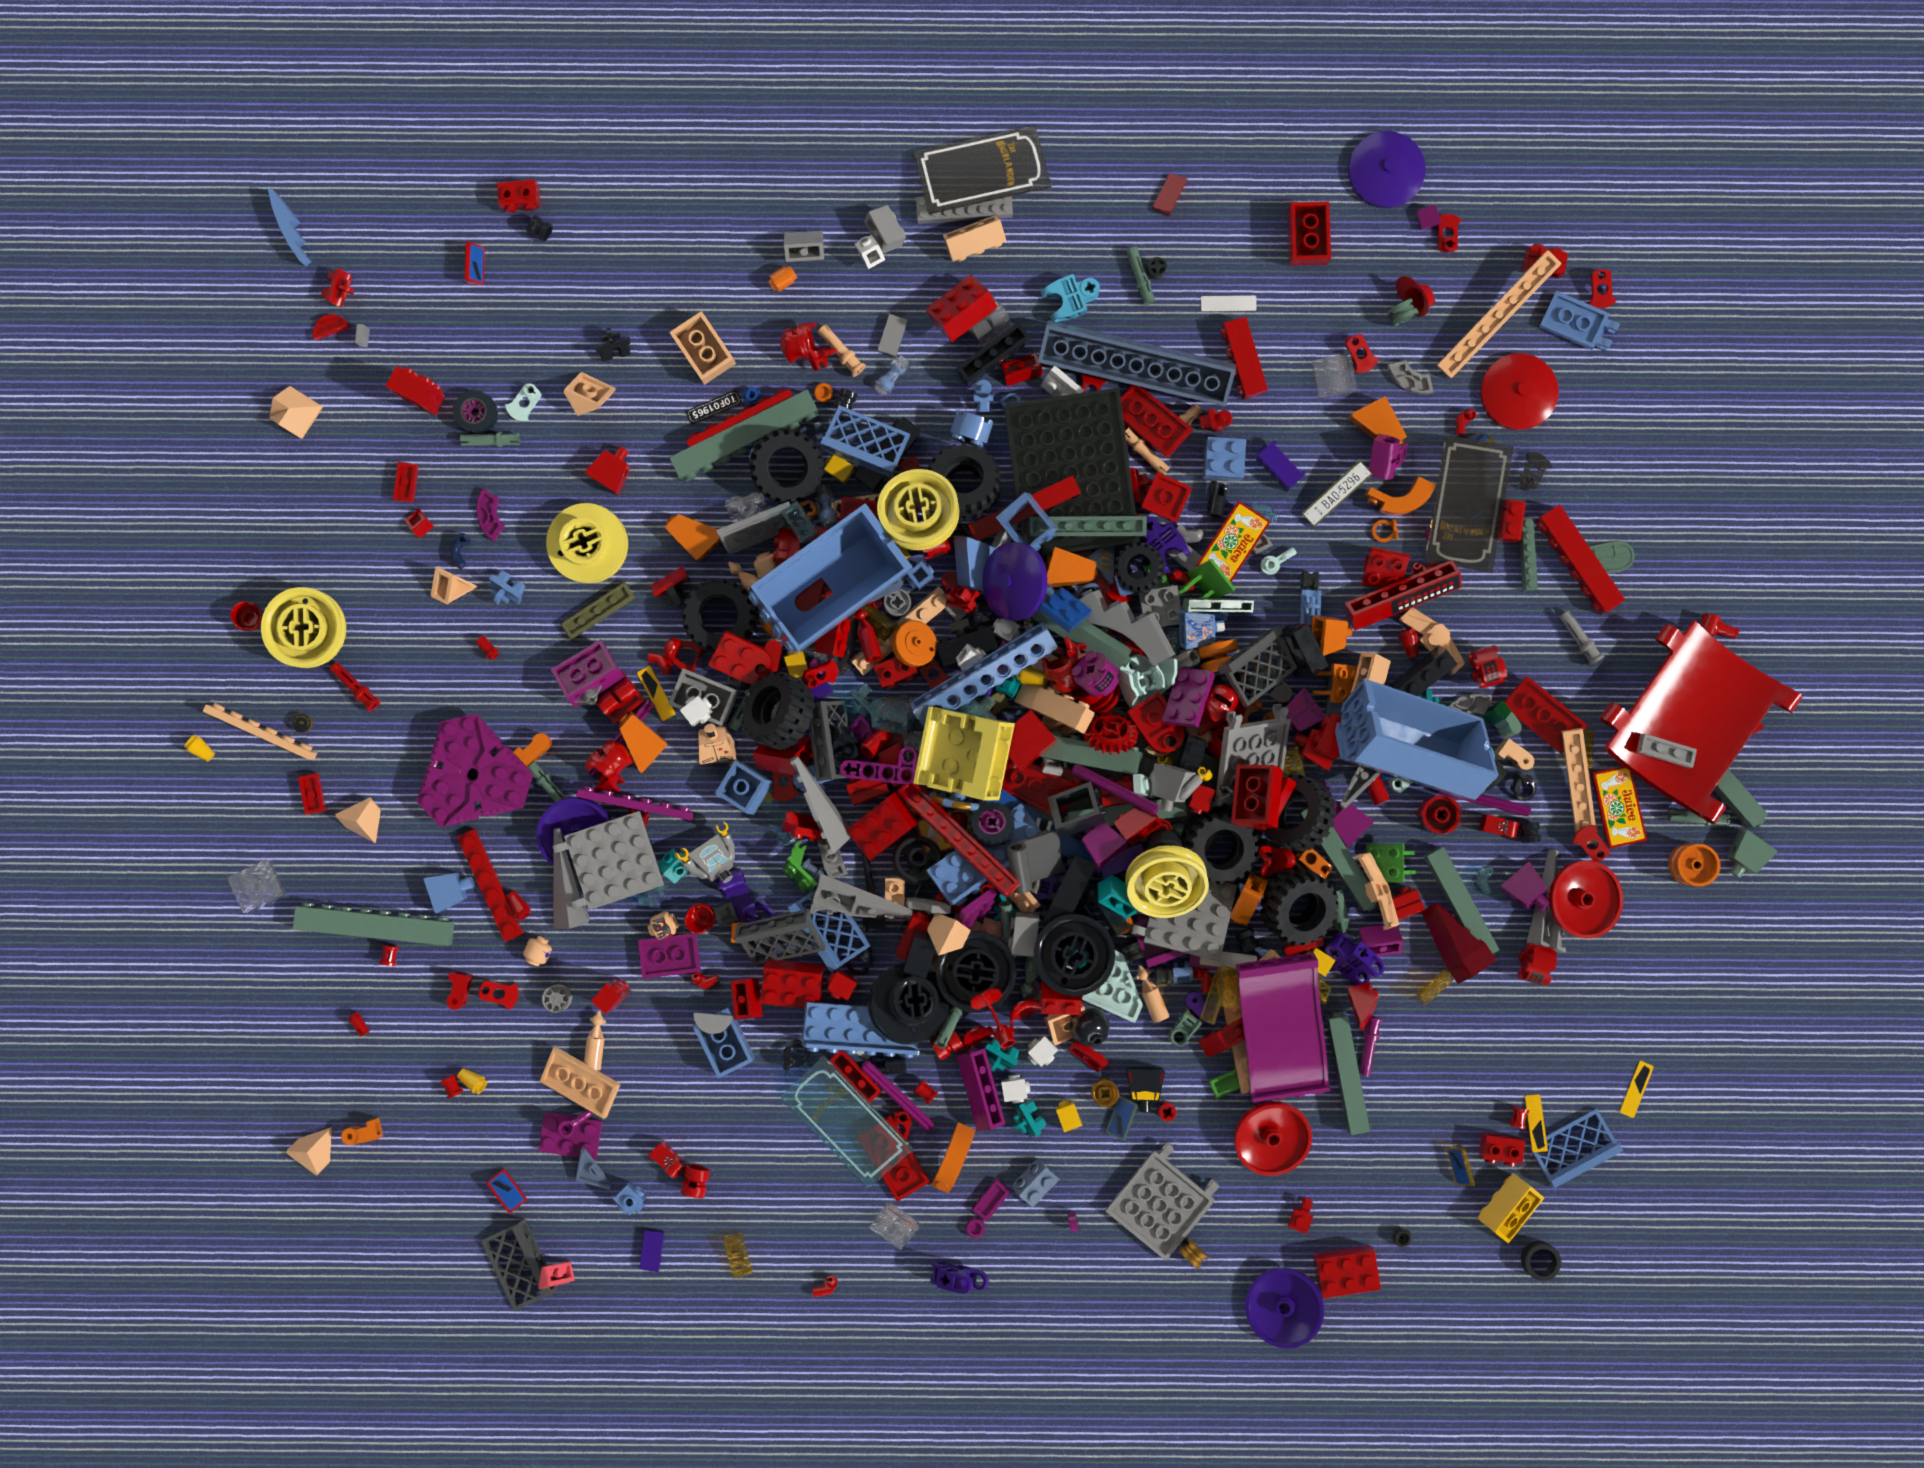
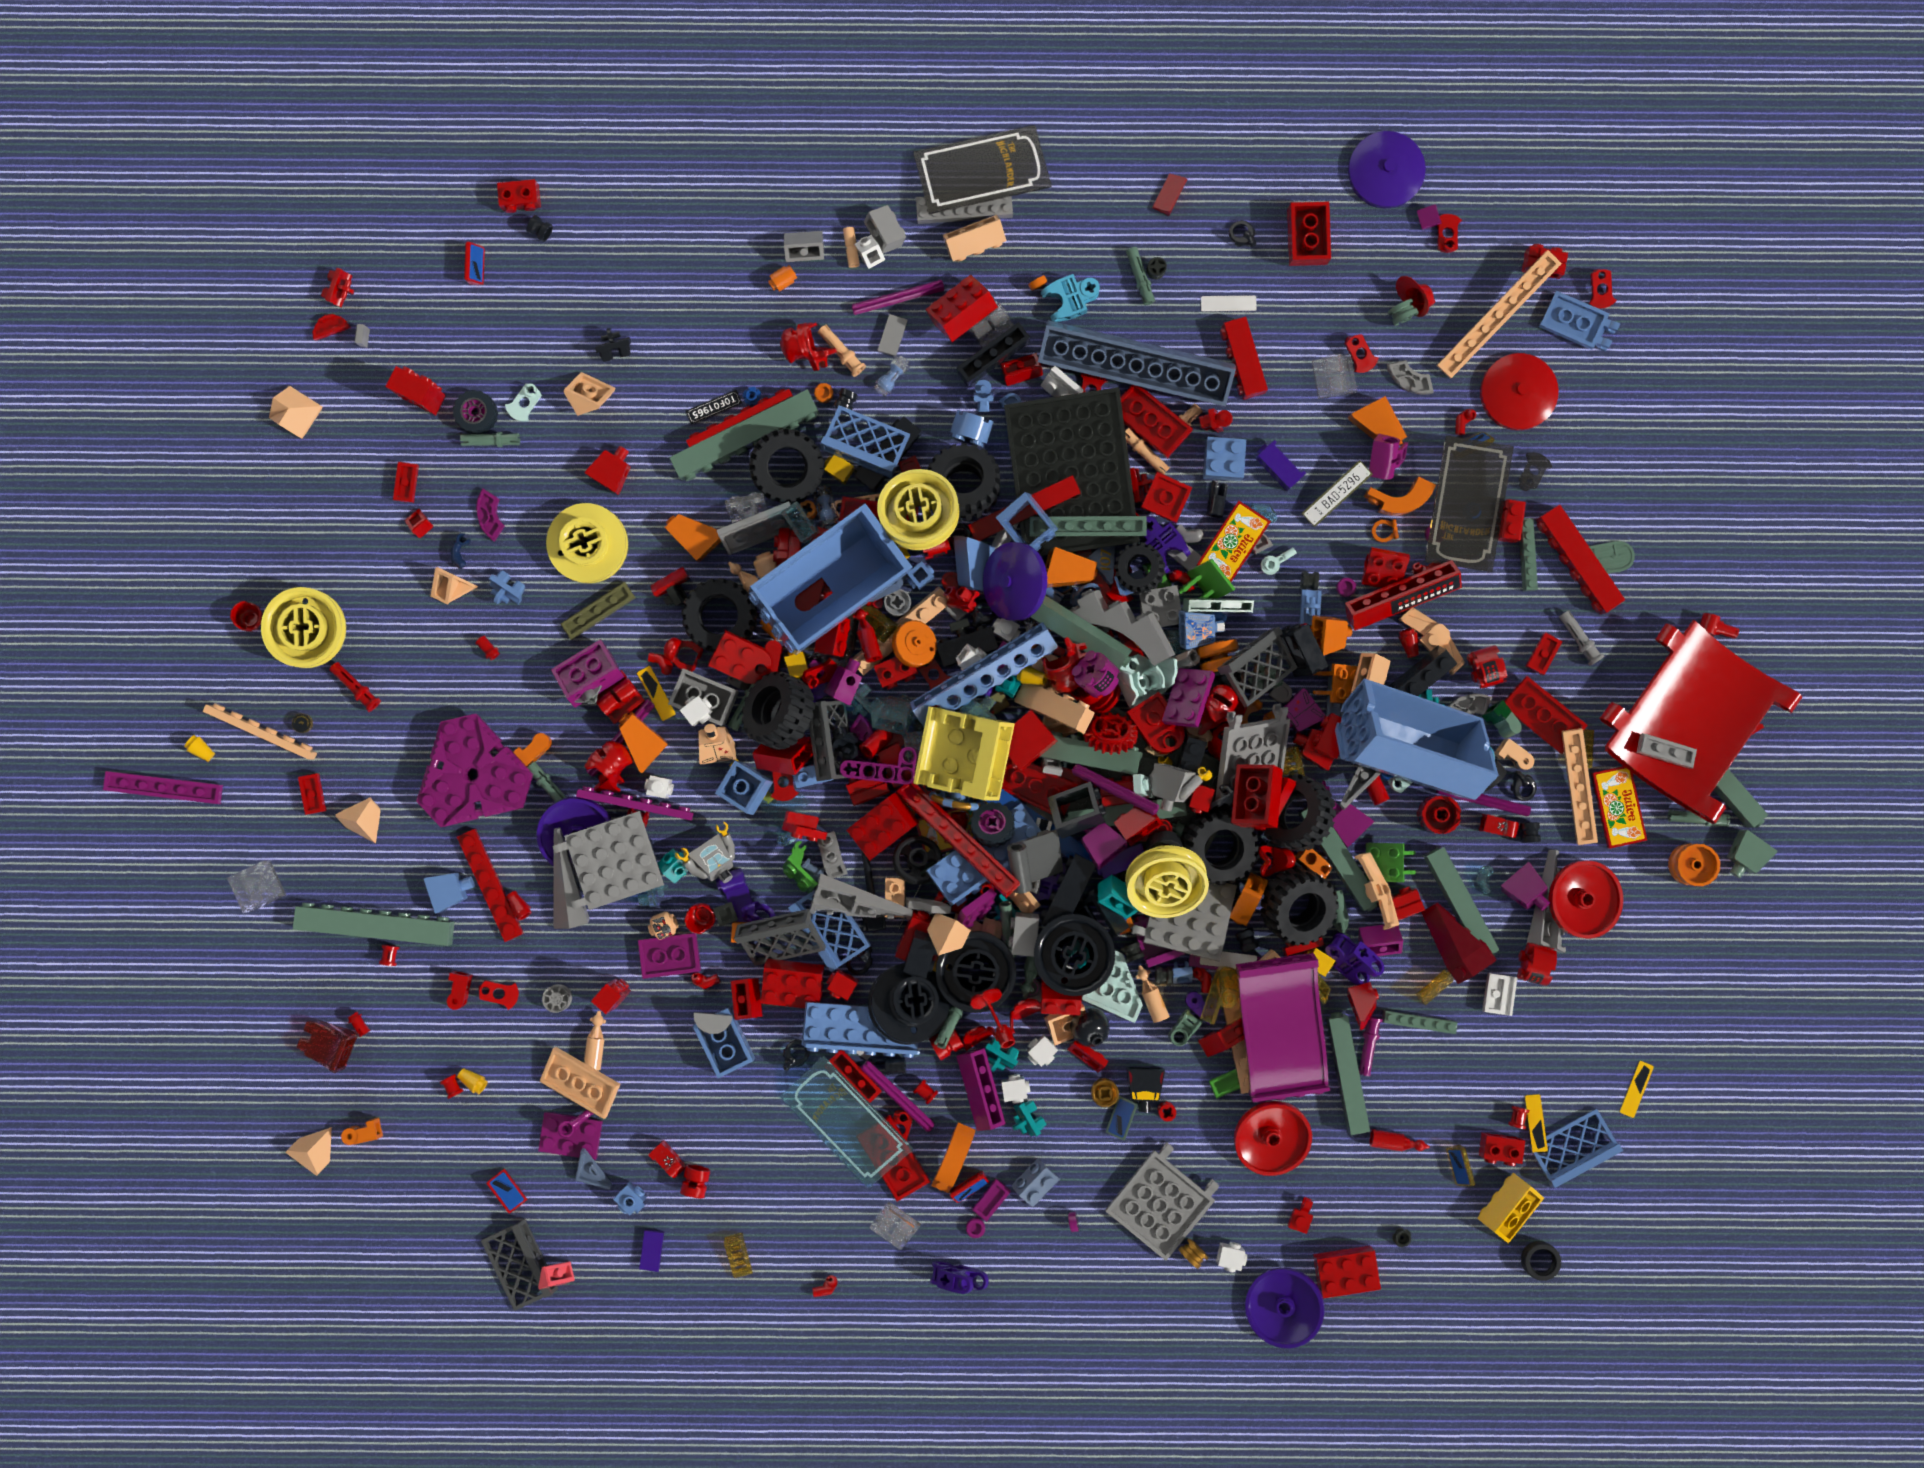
medium blue slope [268,188,312,266] -> none
light nougat head [523,936,552,966] -> none
light nougat brick [669,311,736,385] -> none
light grey wedge [790,756,851,855] -> none
blue plate [1039,588,1092,633] -> none
yellow brick [1055,1100,1082,1132] -> none
red piece [1572,825,1611,862] -> none
none -> magenta plate [103,771,223,804]
none -> clear red hips [296,1021,358,1073]
none -> white brick [644,776,674,799]
none -> magenta torso [823,658,862,706]
none -> light nougat piece [843,227,860,268]
none -> magenta axle [852,280,944,315]
none -> red slope [950,1171,989,1203]
none -> orange tile [1028,275,1048,291]
none -> white brick [1216,1242,1247,1272]
none -> black piece [1229,220,1256,247]
none -> magenta tile [1336,578,1356,597]
none -> red wheel [1369,1129,1430,1152]
none -> sand green piece [1382,1010,1458,1034]
none -> white plate [1482,973,1517,1016]
none -> red plate [1525,632,1563,676]

